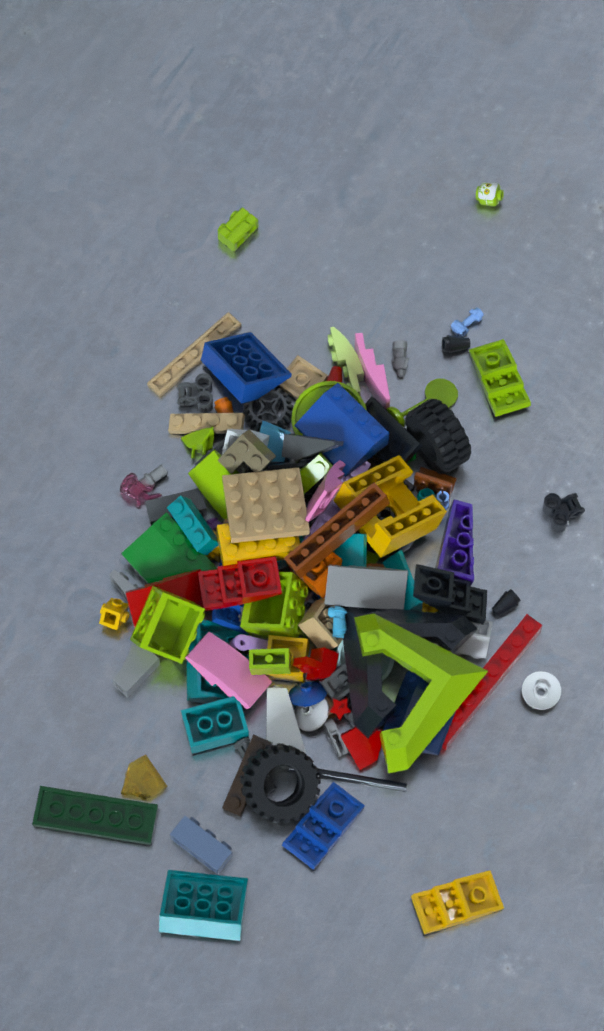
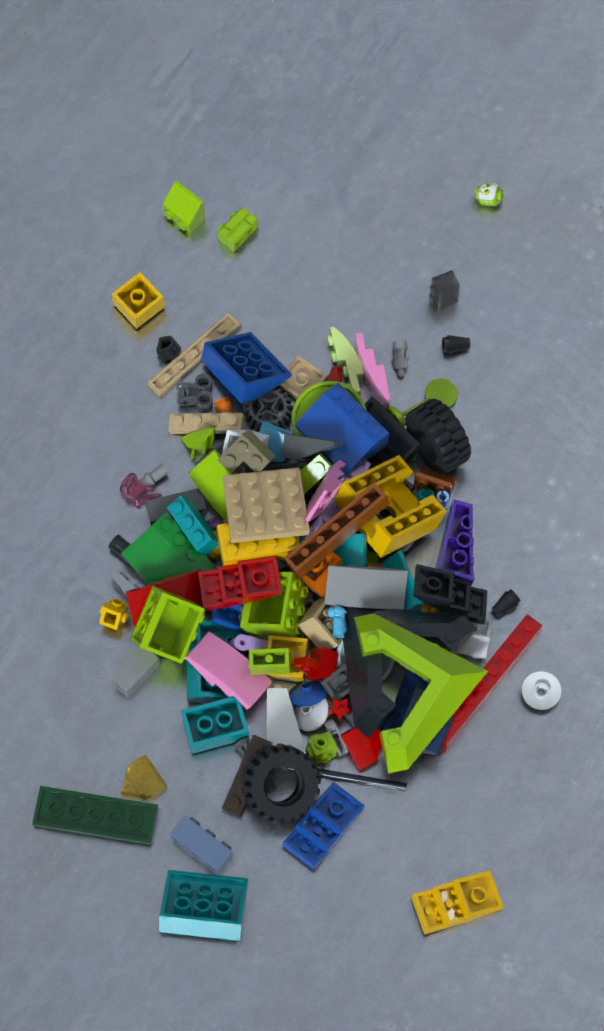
light blue bar [450,307,484,337] -> none
lime slope [469,339,531,417] -> none
black piece [543,493,585,532] -> none
none -> black hinge [108,534,131,565]
none -> yellow brick [111,272,165,329]
none -> black plate [156,336,181,361]
none -> lime slope [163,180,205,234]
none -> lime brick [305,731,338,765]
none -> clear smoke brick [429,270,460,309]

